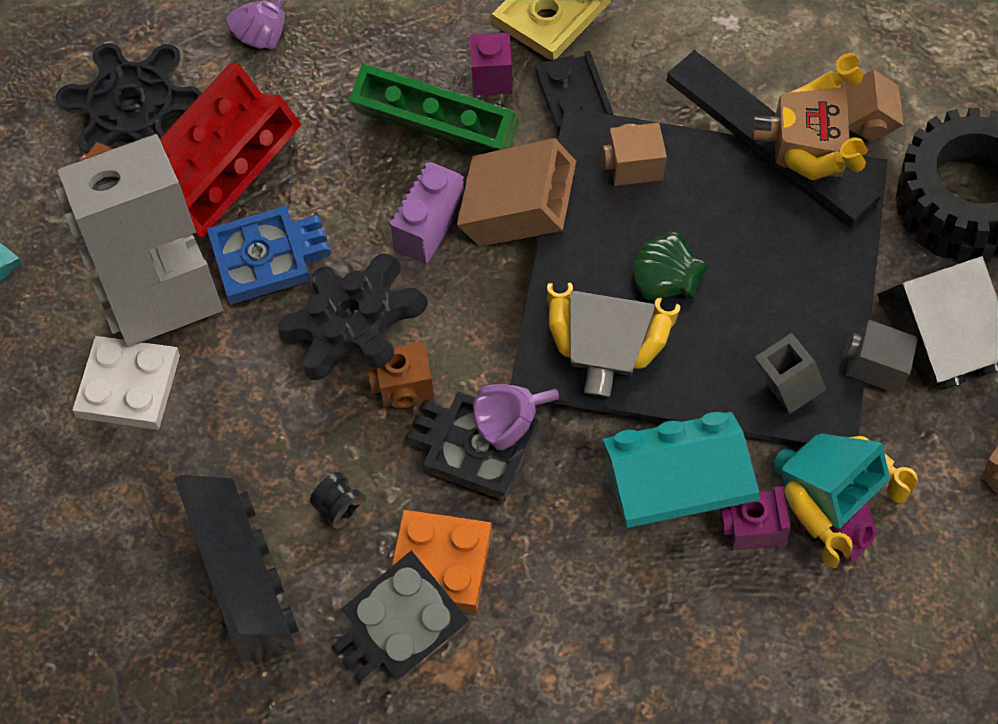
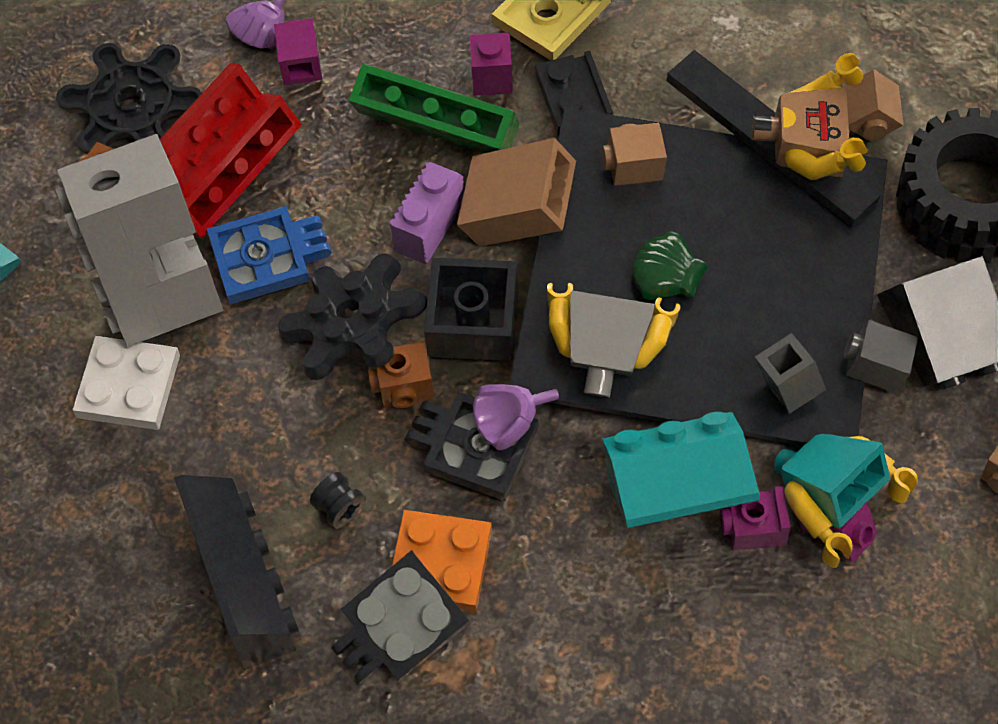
none -> magenta brick [274,18,323,86]
none -> black brick [424,258,519,361]

